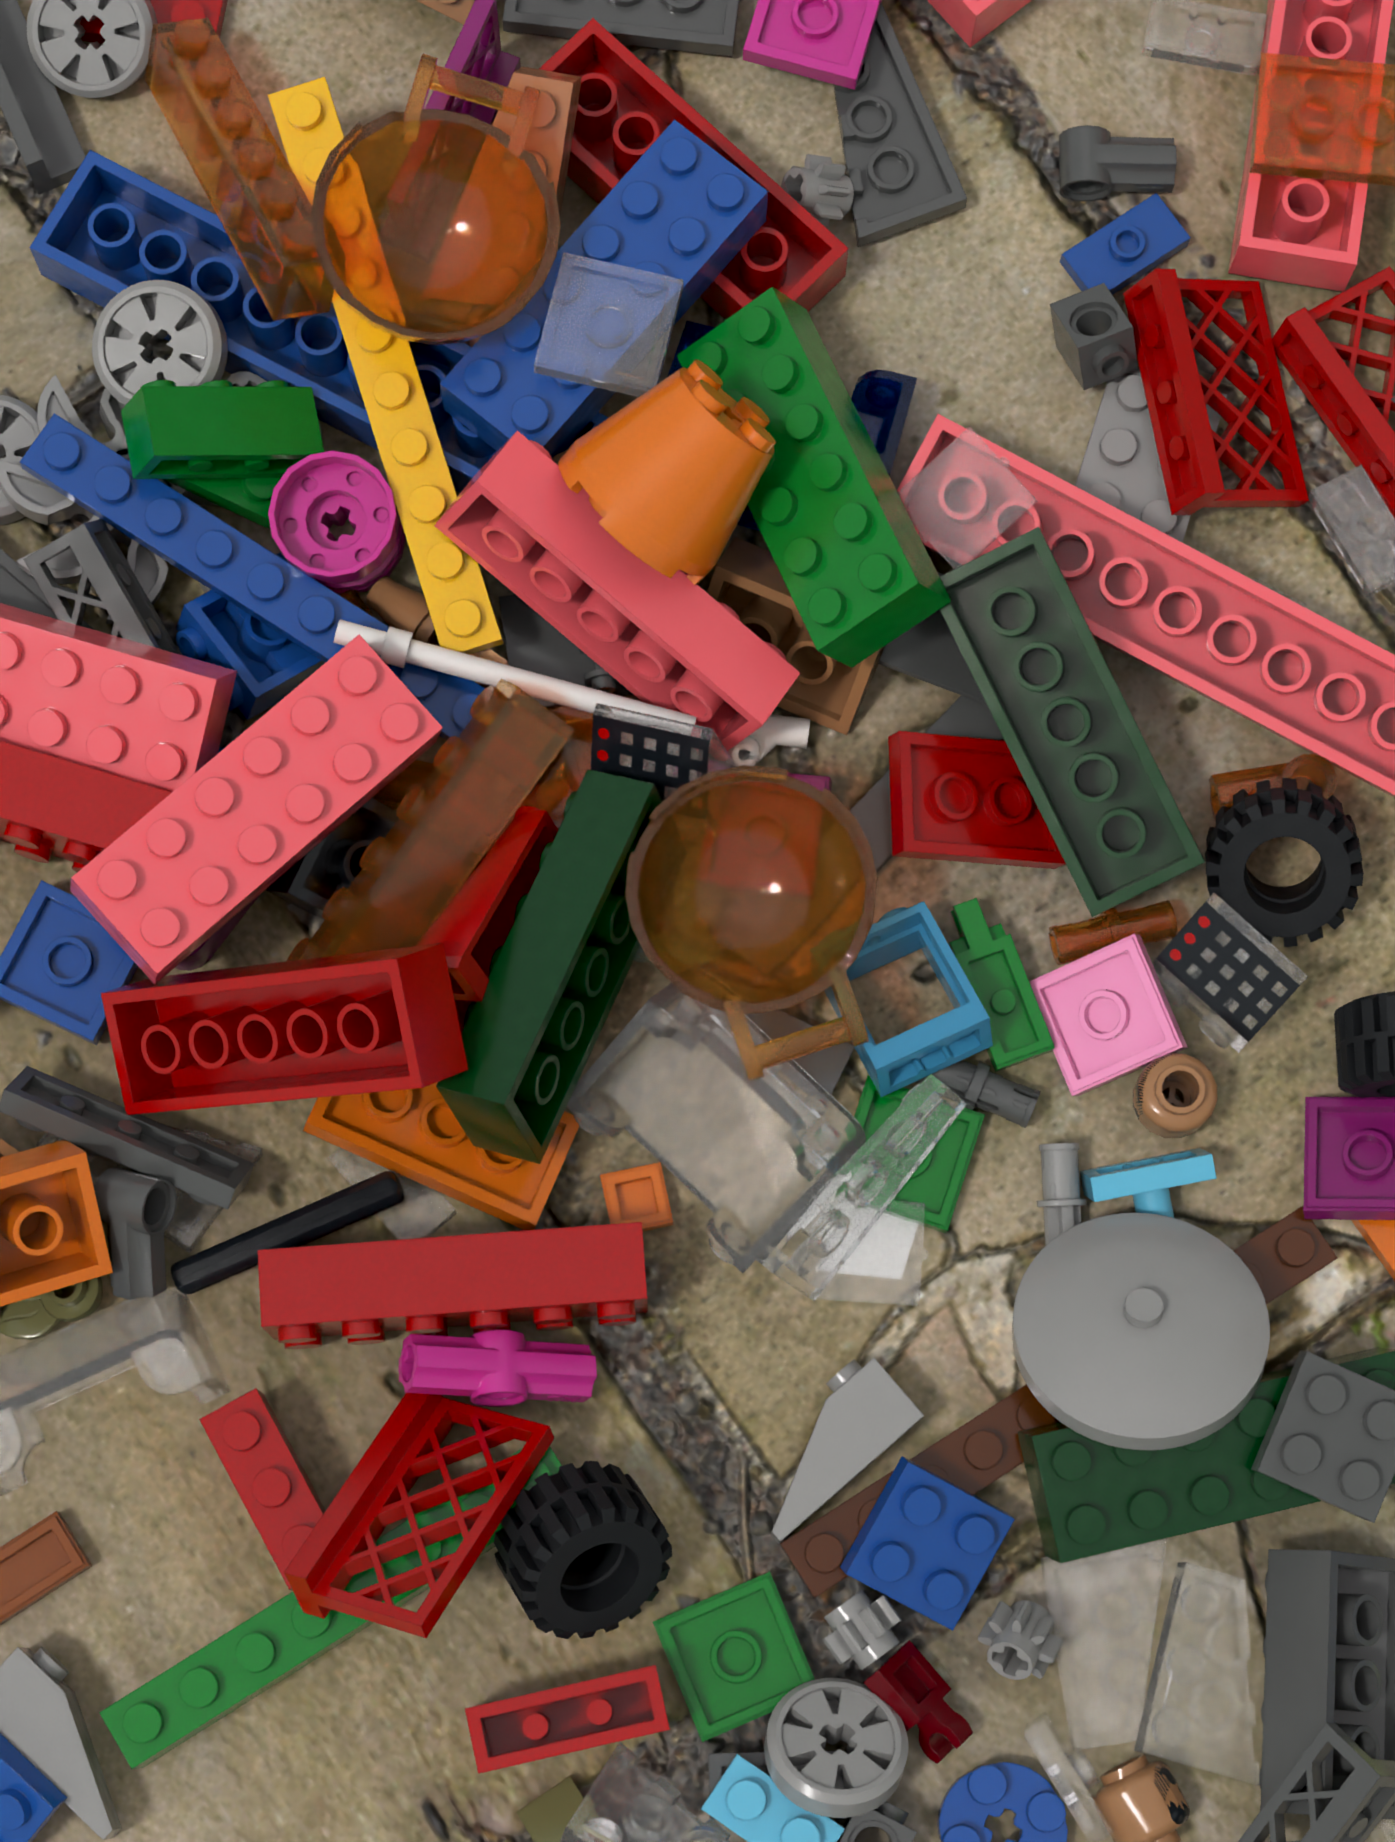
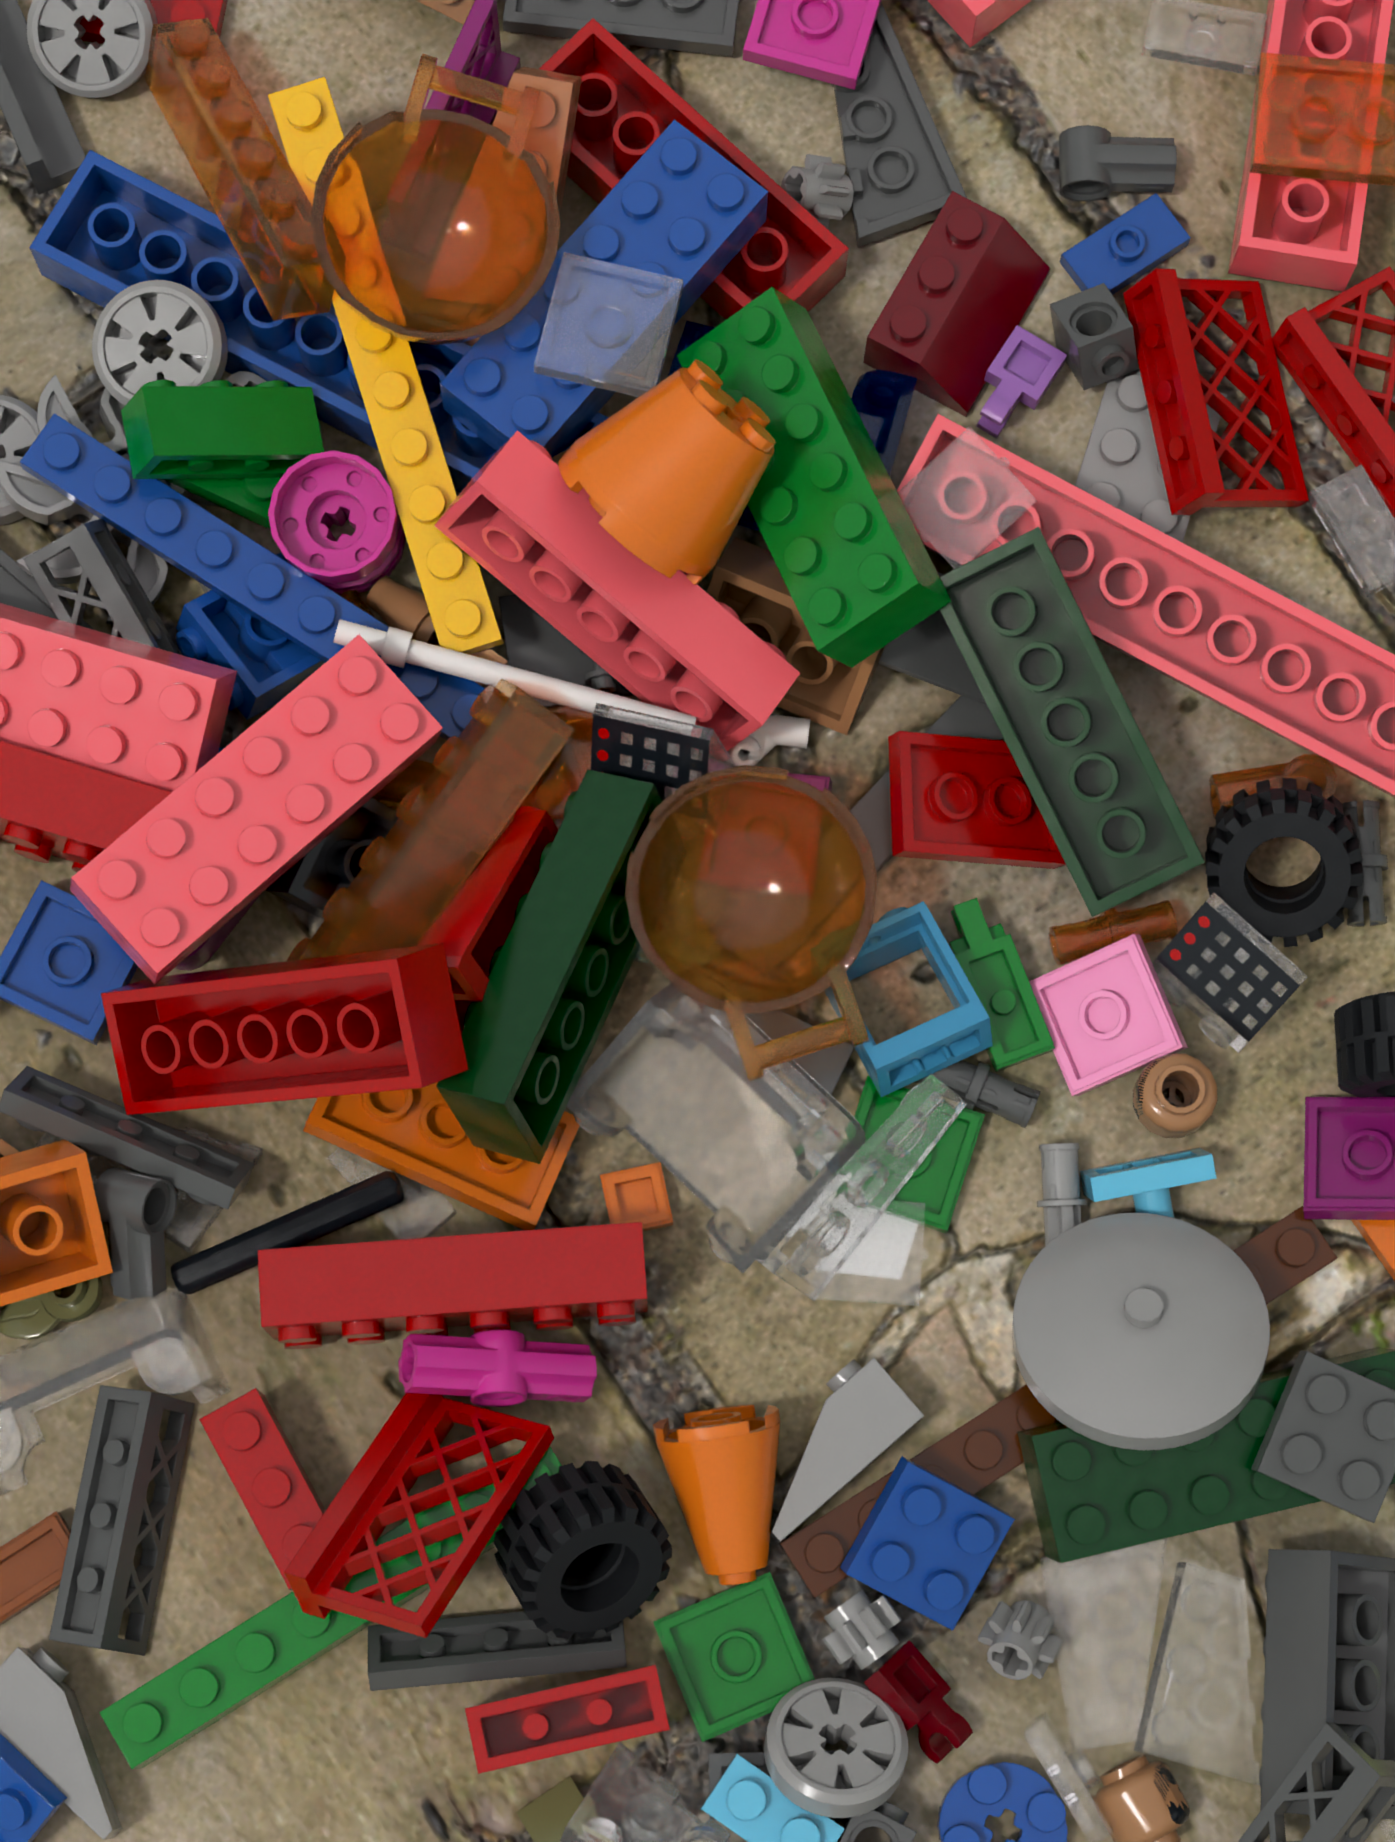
none -> dark grey fence [49,1385,195,1656]
none -> dark grey plate [368,1611,627,1691]
none -> orange cone [653,1405,780,1585]
none -> dark red slope [863,191,1051,417]
none -> medium lavender plate [976,325,1067,438]
none -> dark grey pin [1342,800,1388,927]

